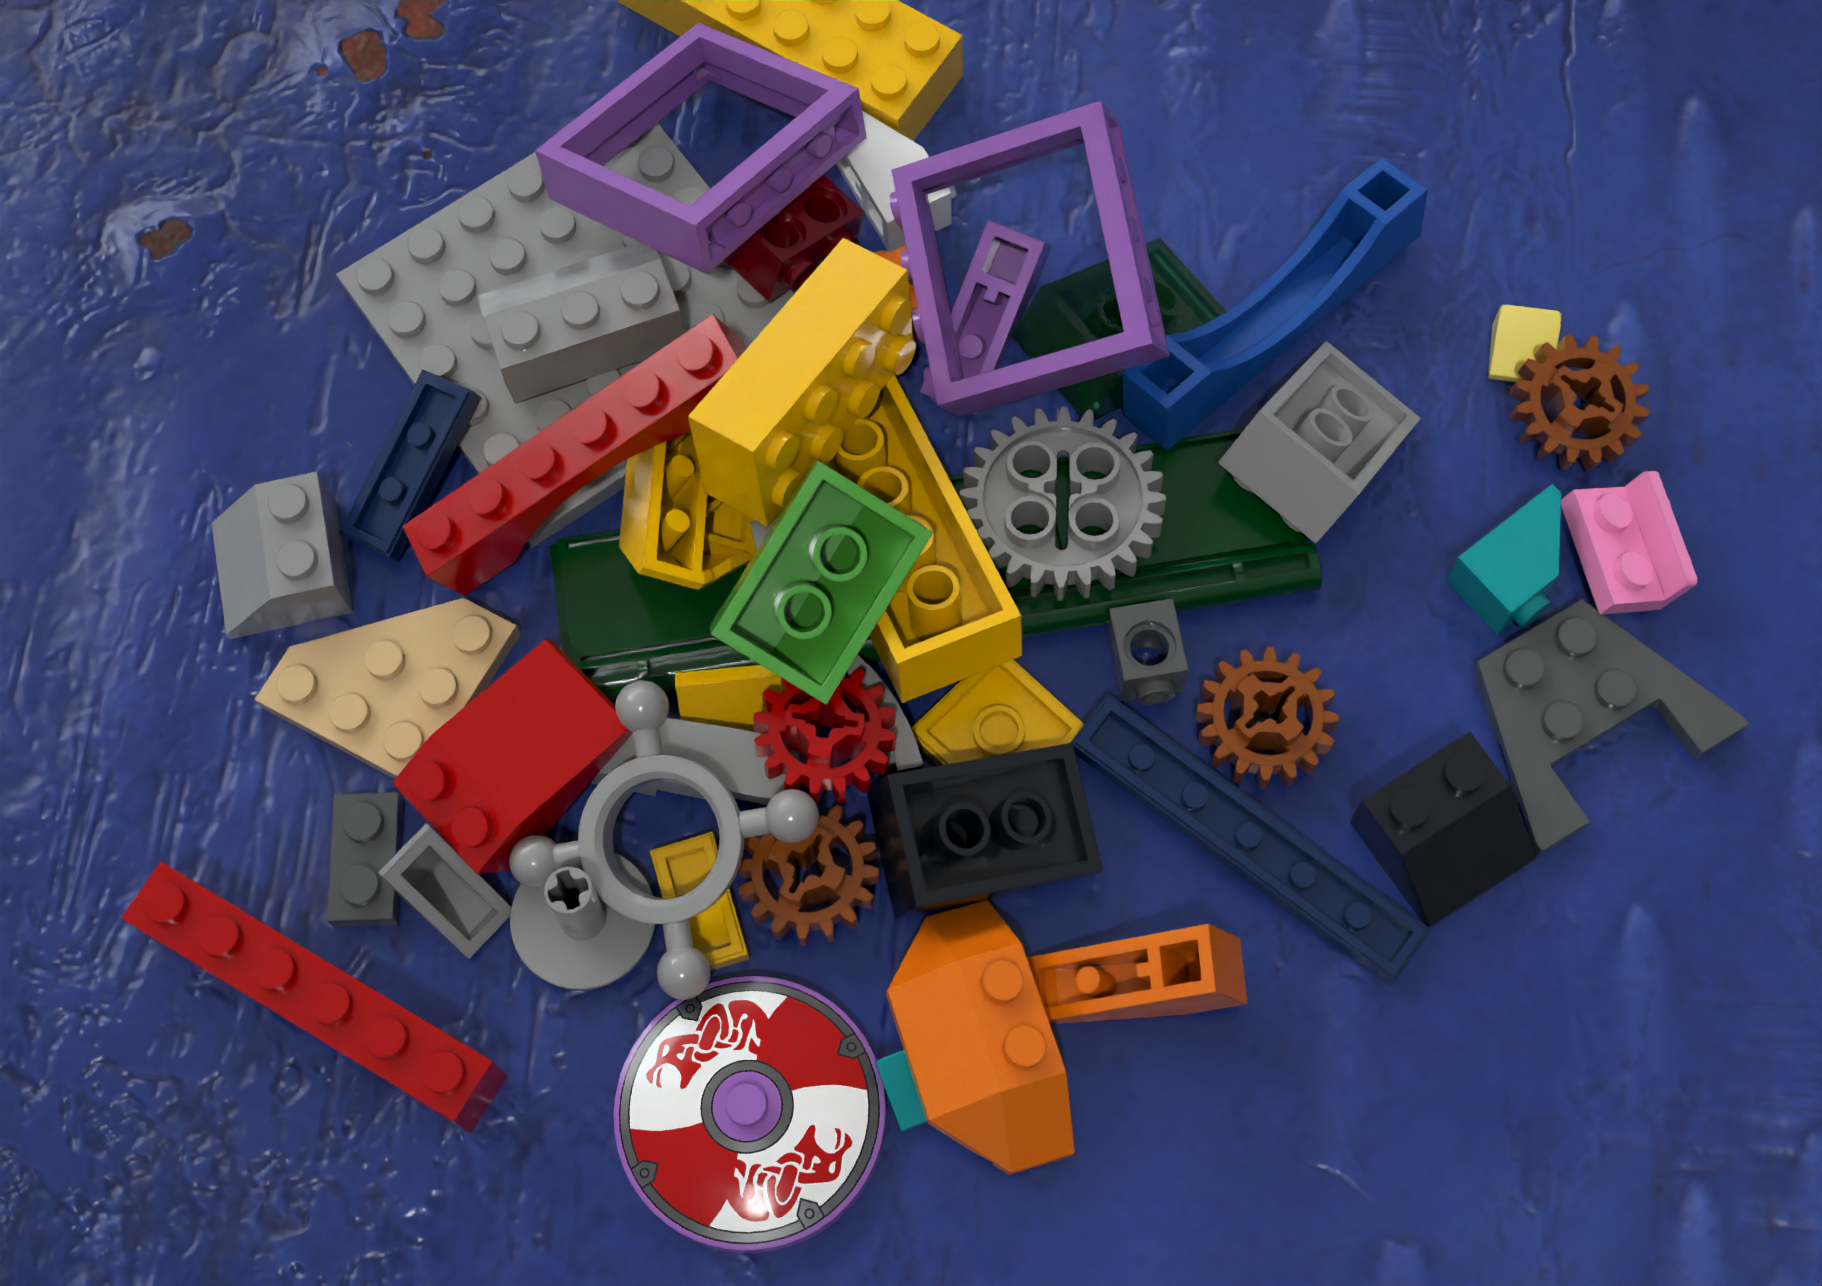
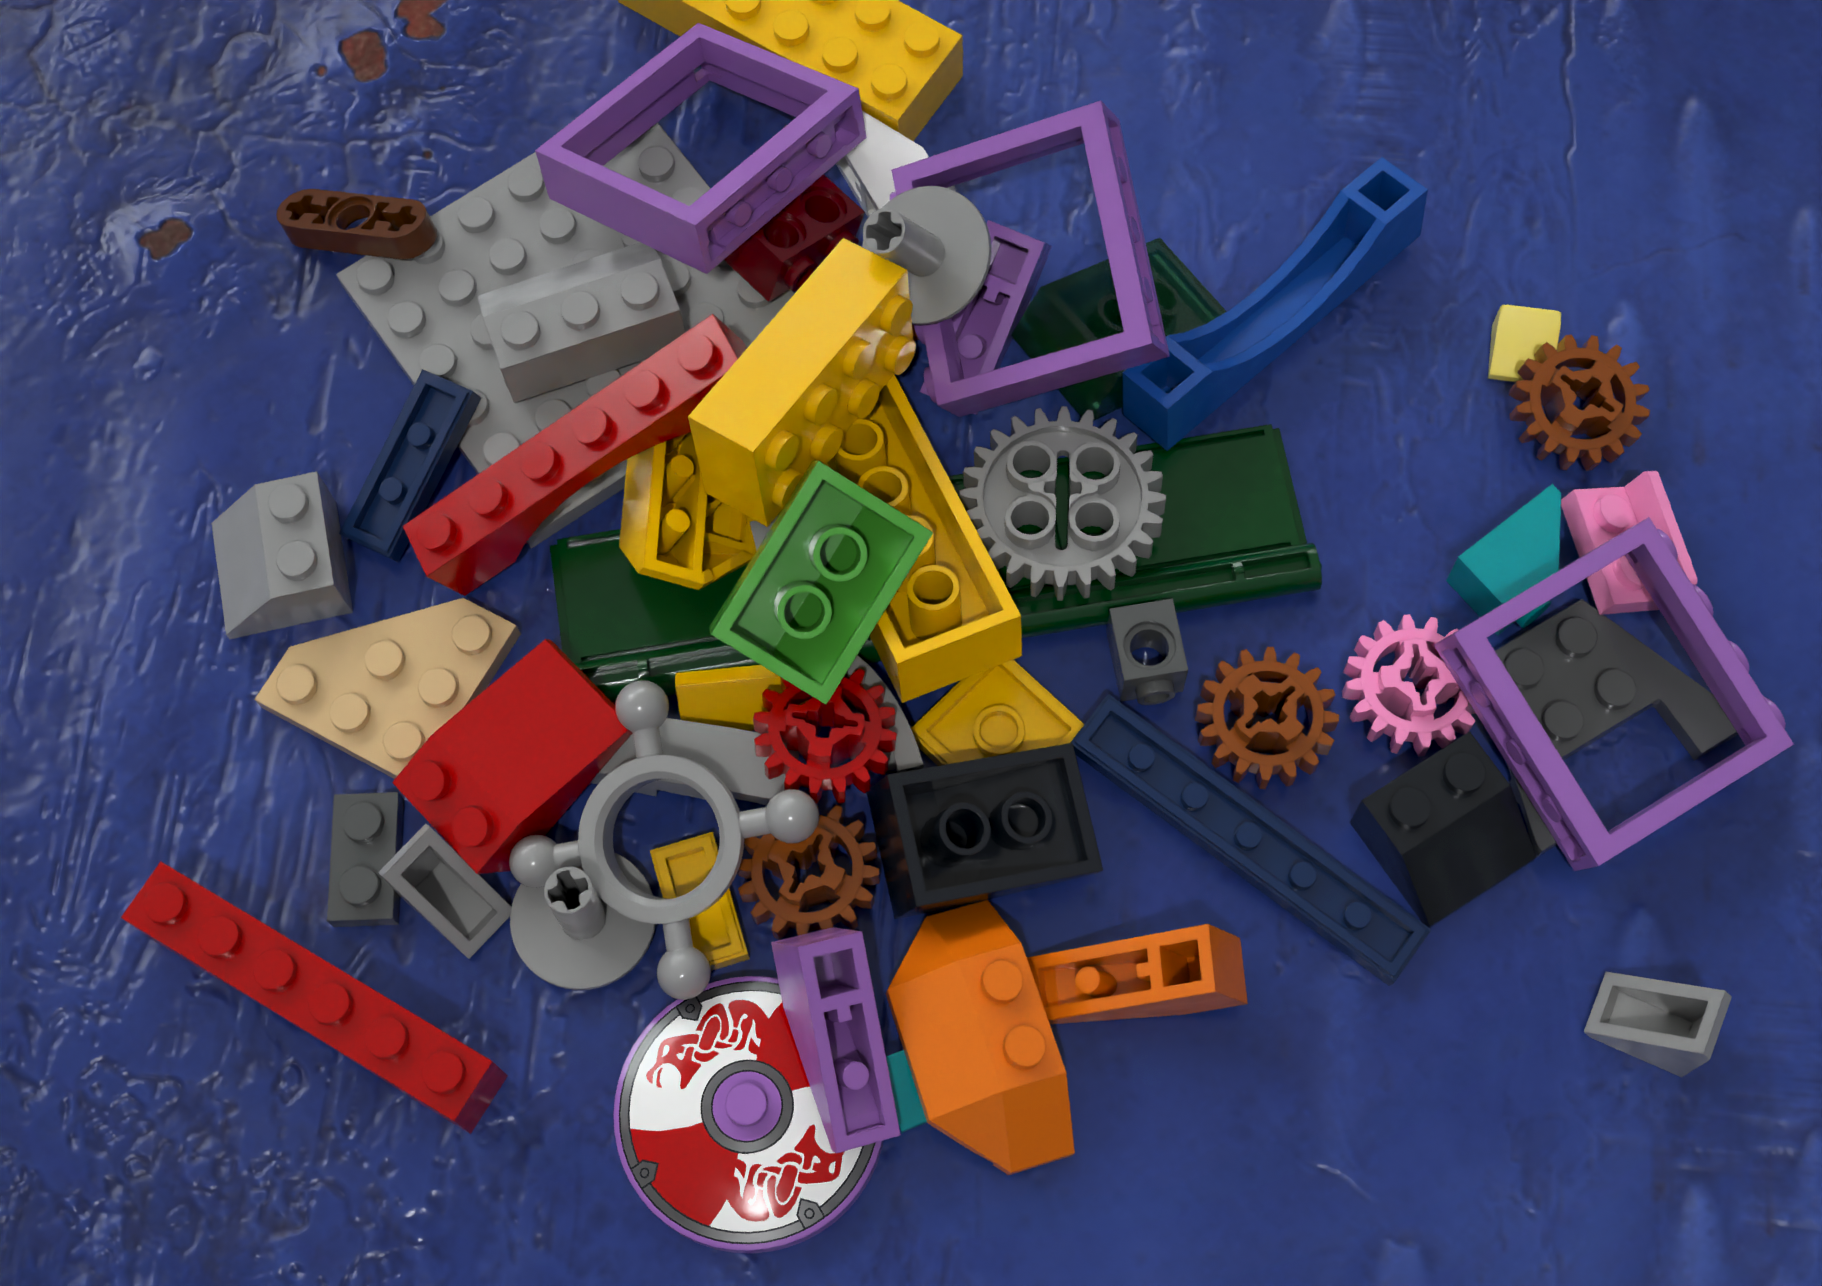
light grey slope [1218,341,1421,544] -> none
none -> reddish brown beam [276,189,437,259]
none -> medium lavender slope [771,927,901,1153]
none -> light grey piece [862,186,991,325]
none -> bright pink gear [1342,614,1476,756]
none -> medium lavender window [1434,517,1794,871]
none -> light grey slope [1584,972,1732,1077]

